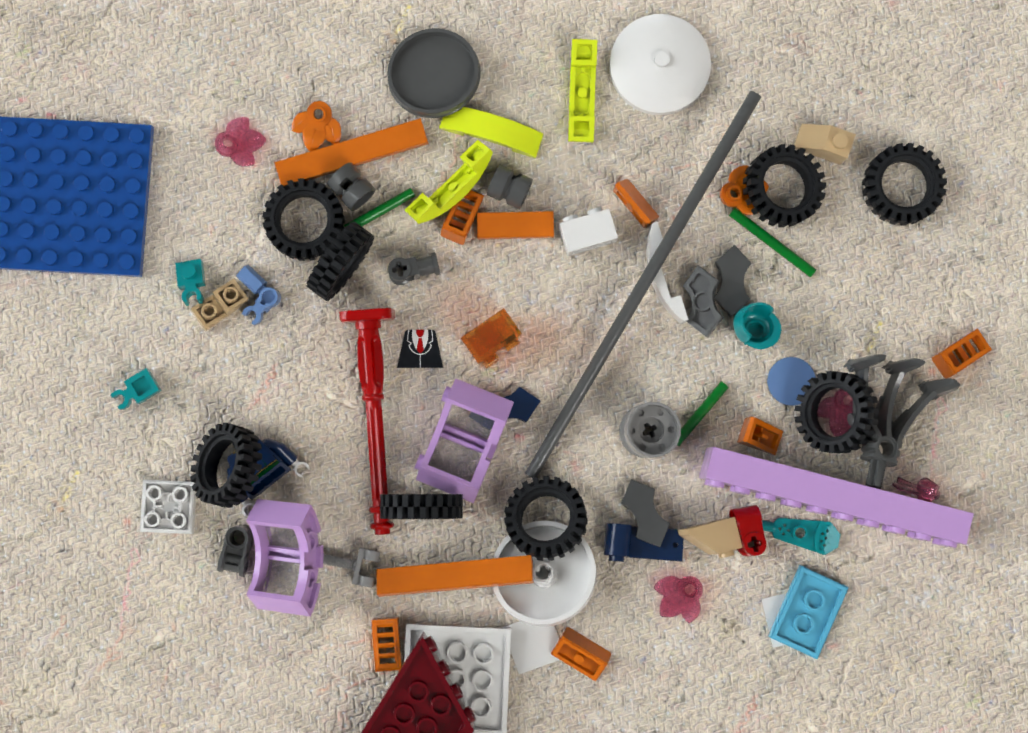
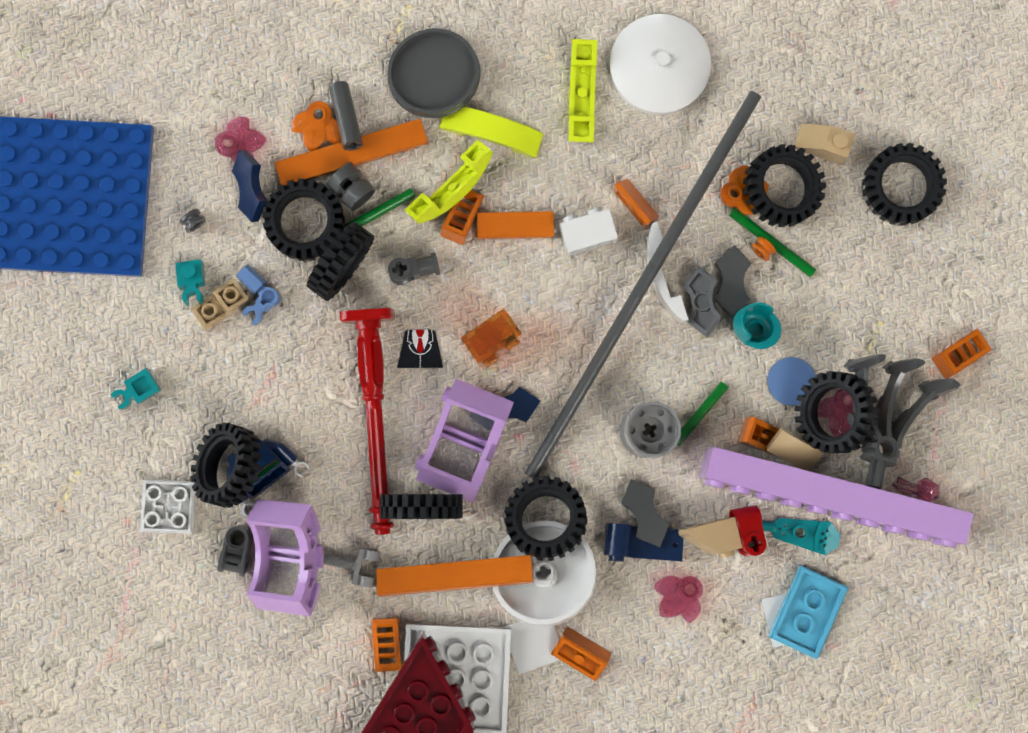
dark grey wheel [487,165,533,210] -> none
none -> dark grey bush [179,209,206,233]
none -> dark blue tile [232,150,267,222]
none -> dark grey piece [329,81,363,151]
none -> orange bush [751,236,776,262]
none -> tan slope [766,427,824,471]

